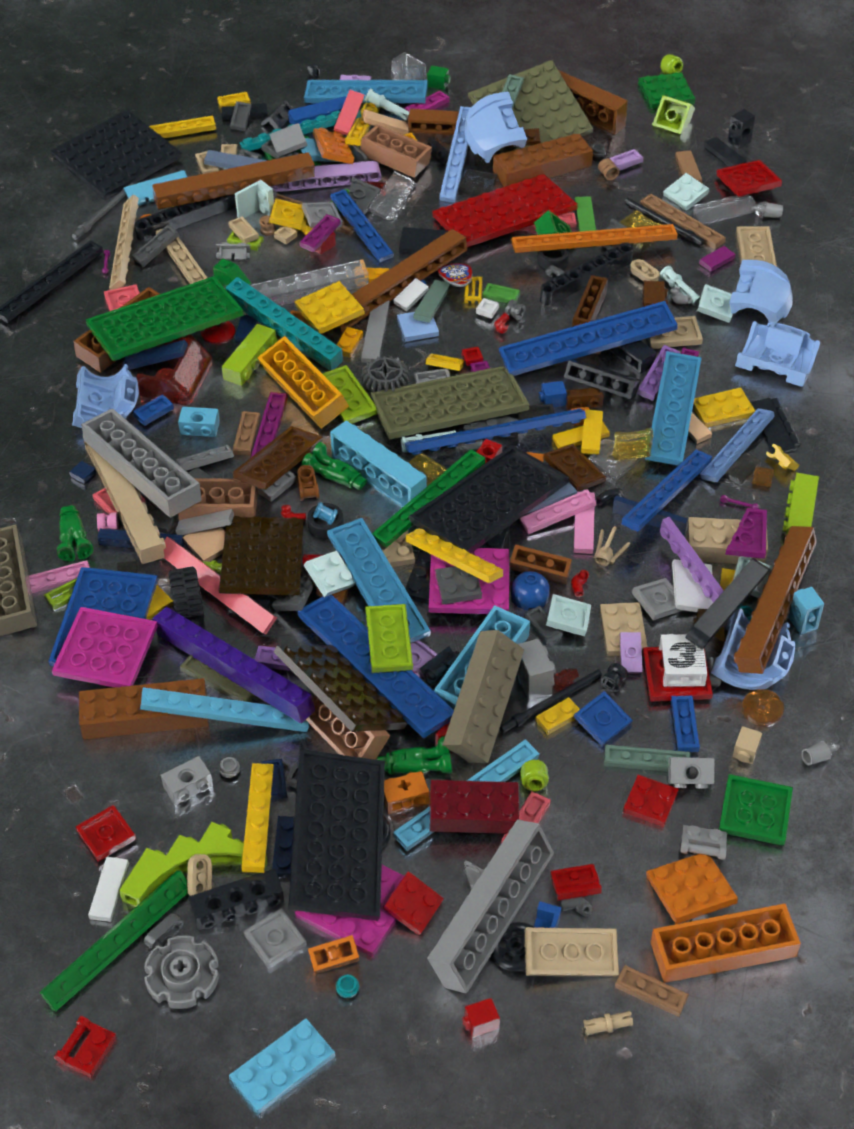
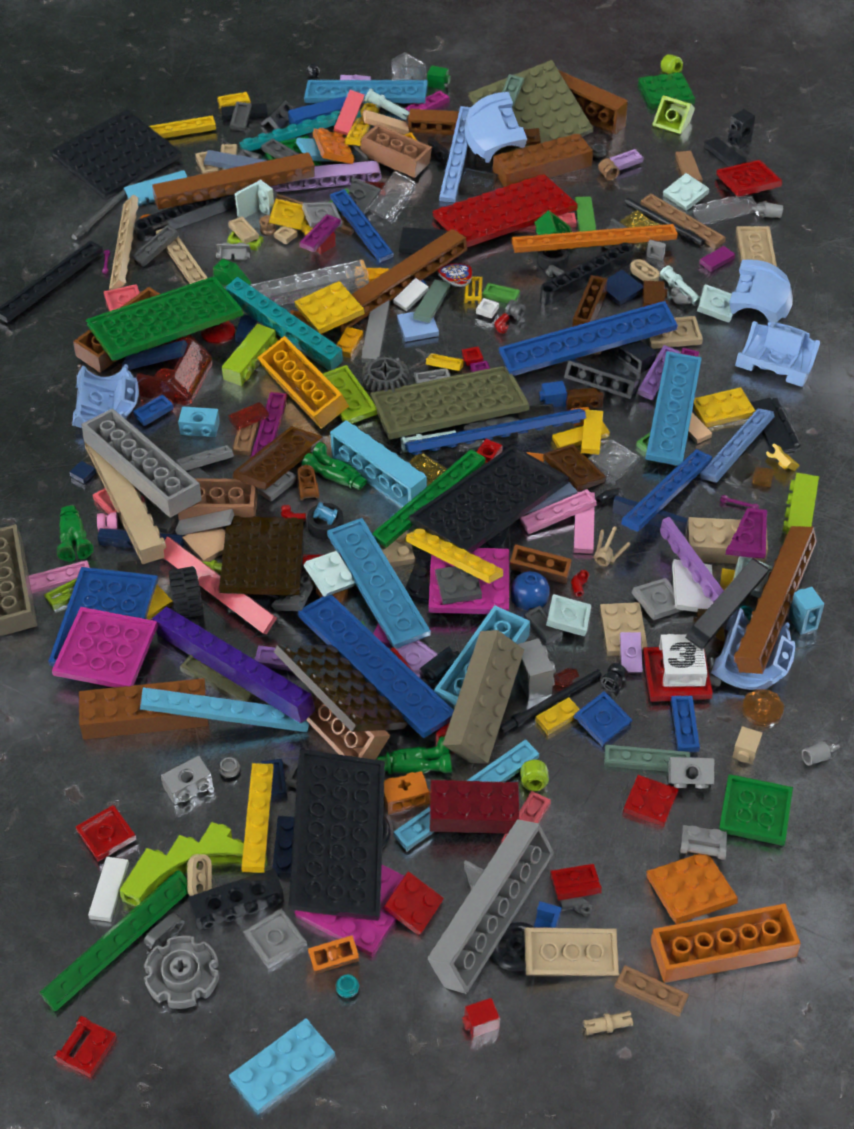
light grey tile [269,123,308,157] -> none
lime tile [366,604,413,673] -> none
clear yellow plate [612,428,653,461] -> none
none -> clear red tile [228,402,269,431]
none -> dark blue tile [606,270,643,306]
none -> light grey plate [647,240,666,261]

